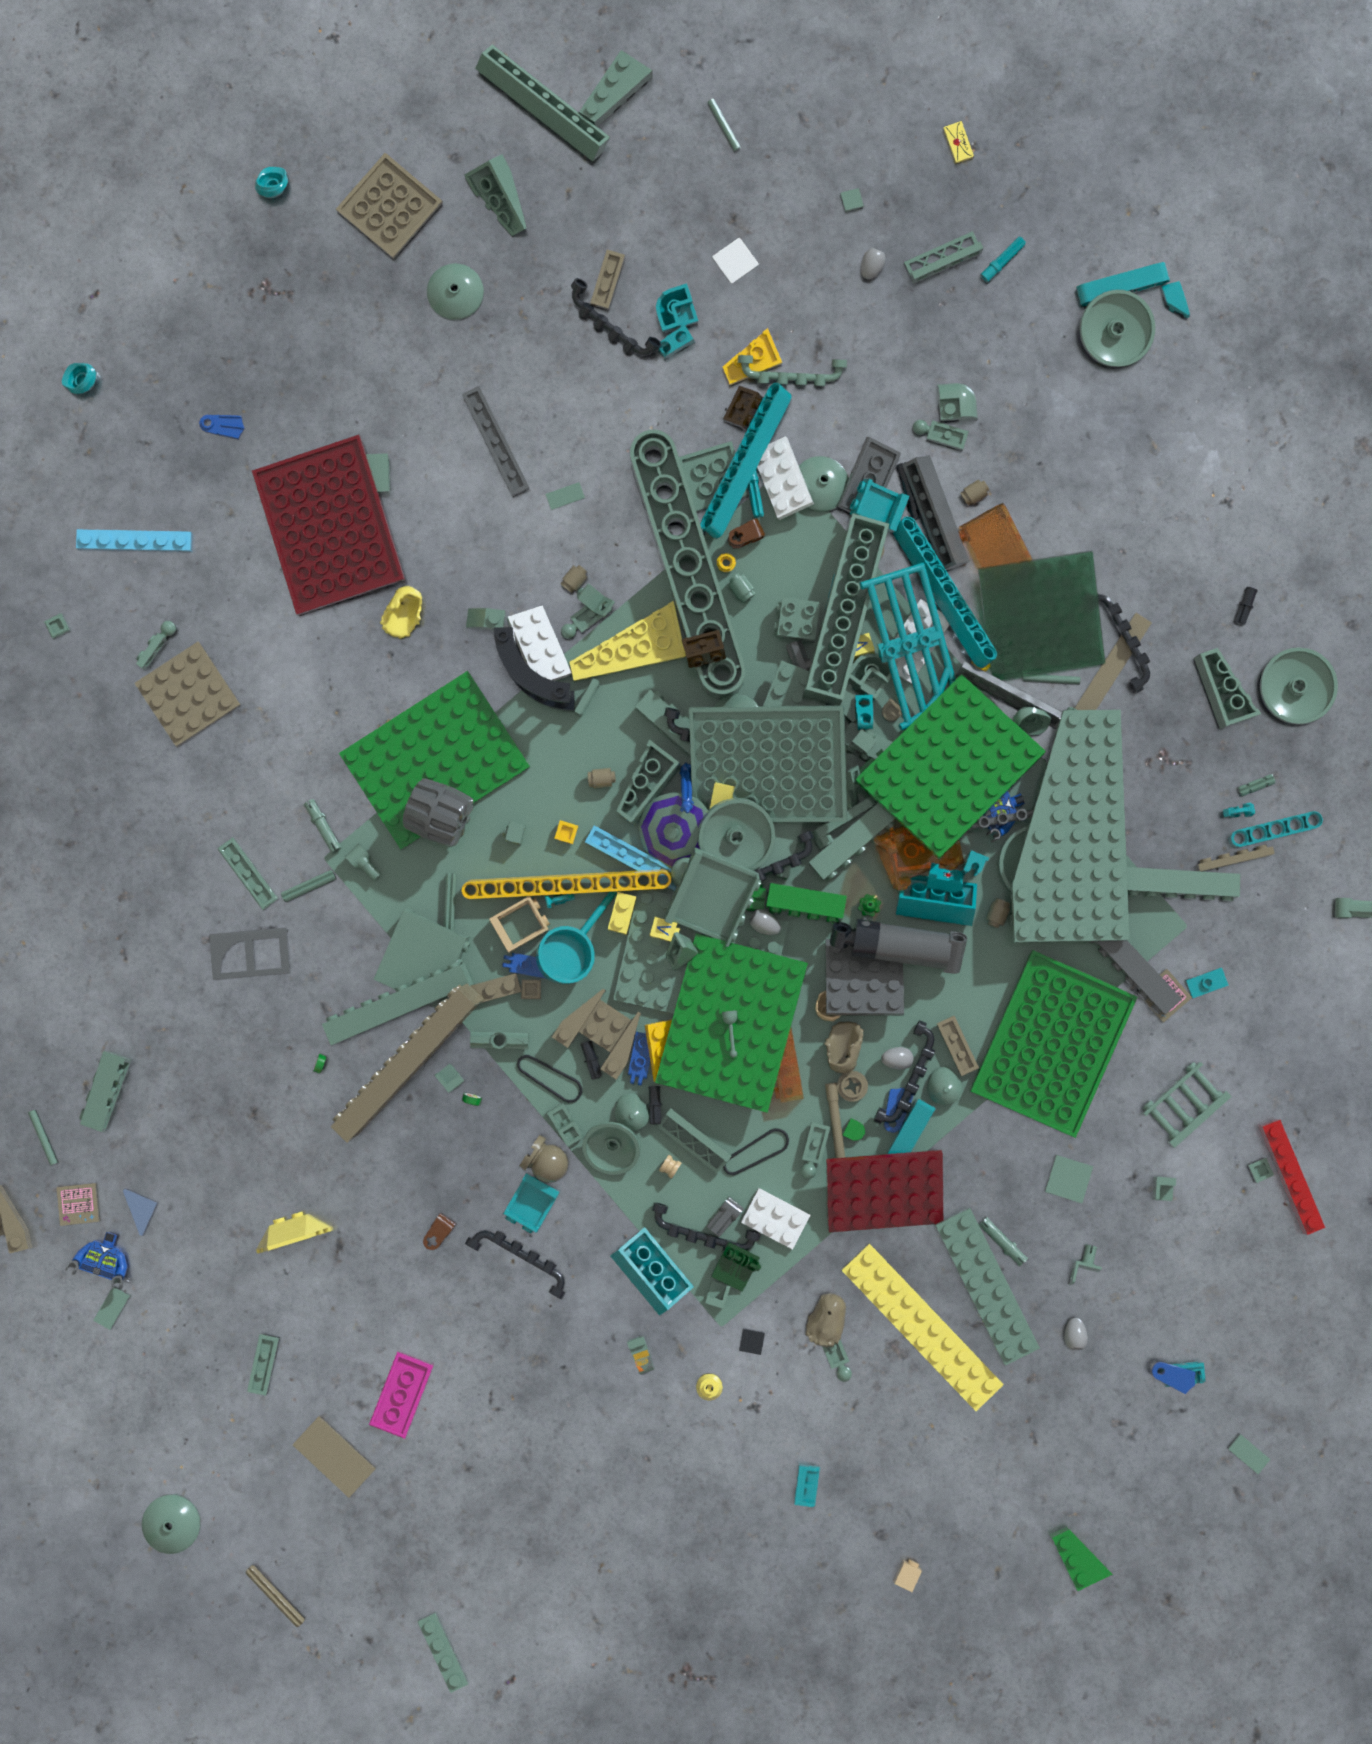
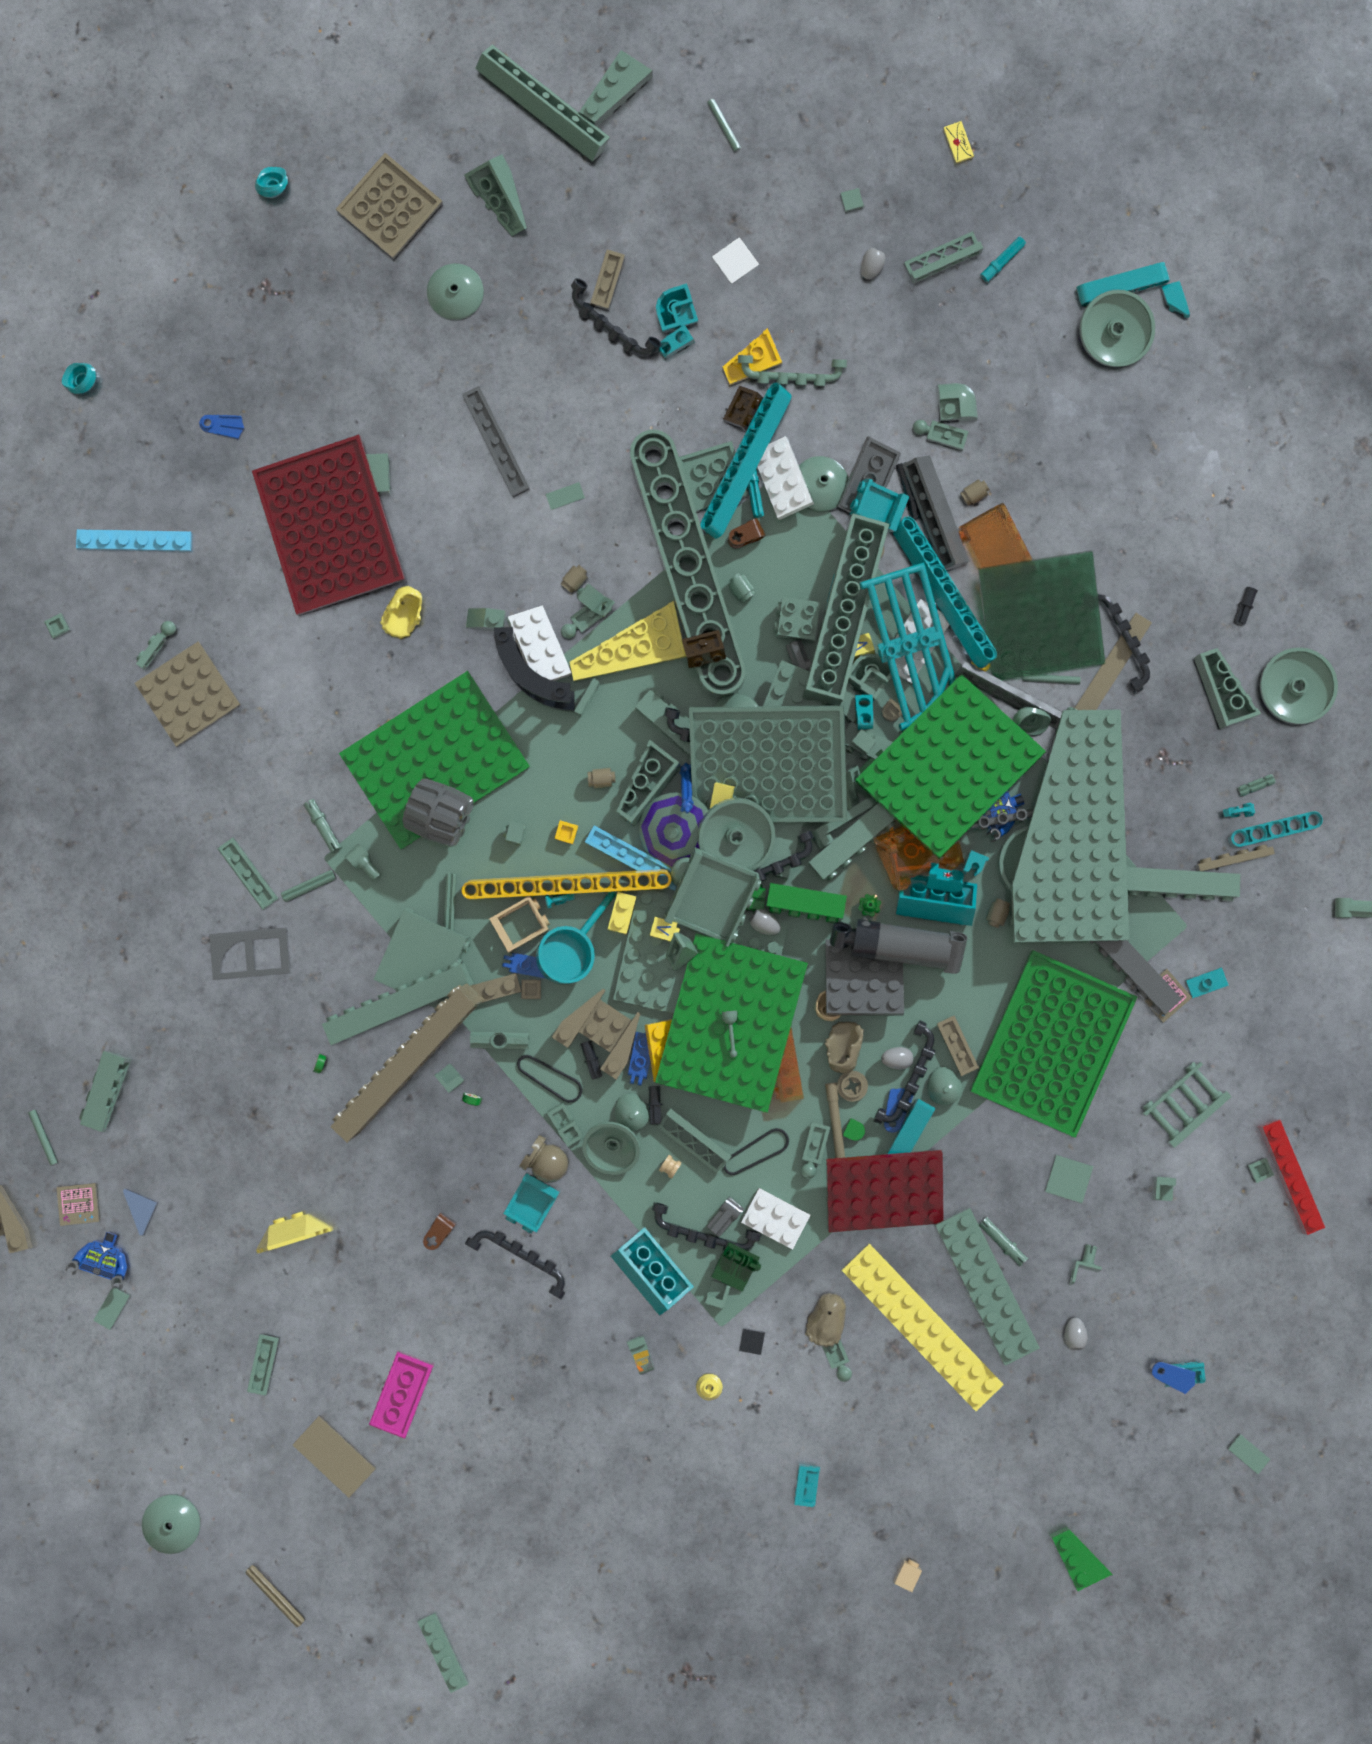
yellow plate [717,553,736,572] -> none

